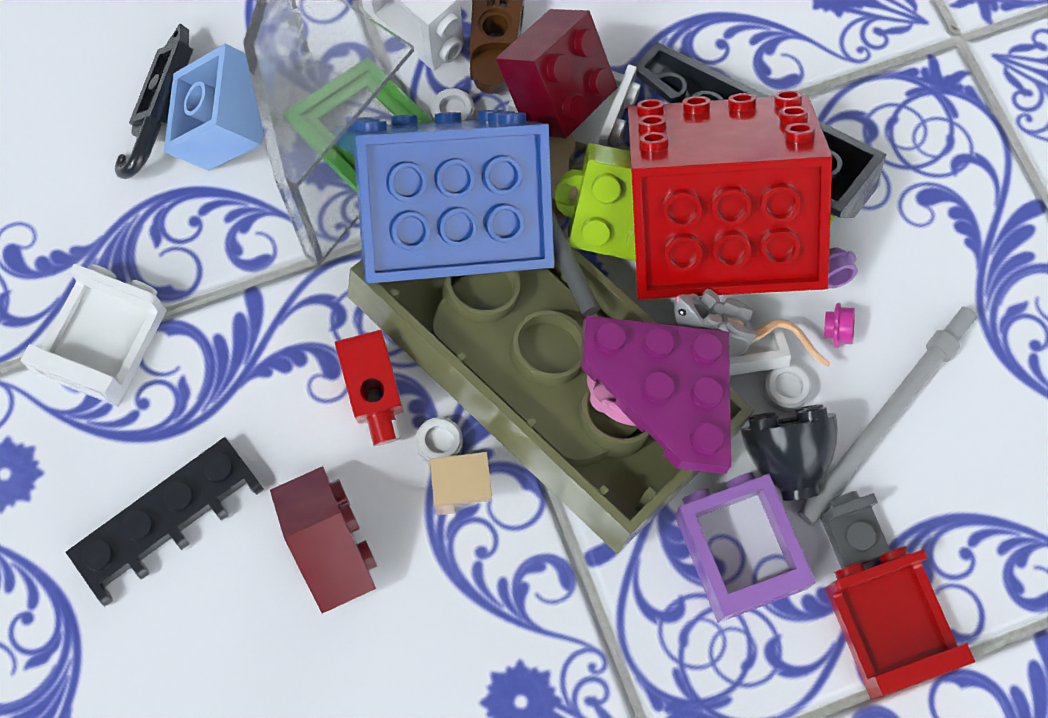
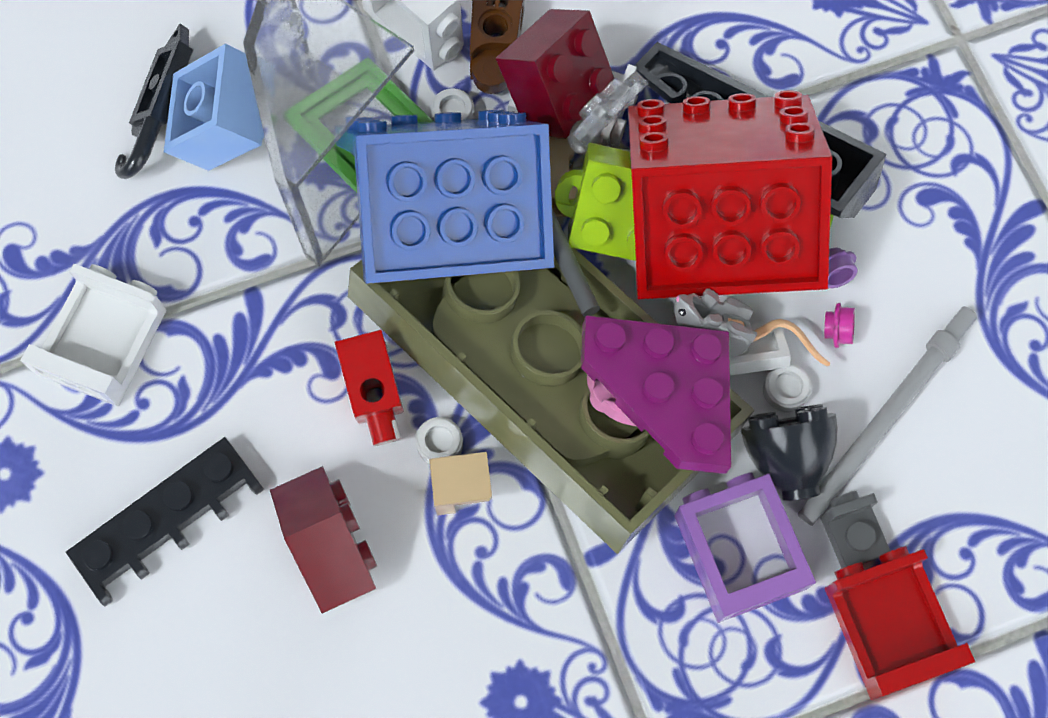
none -> clear plate [567,71,649,155]

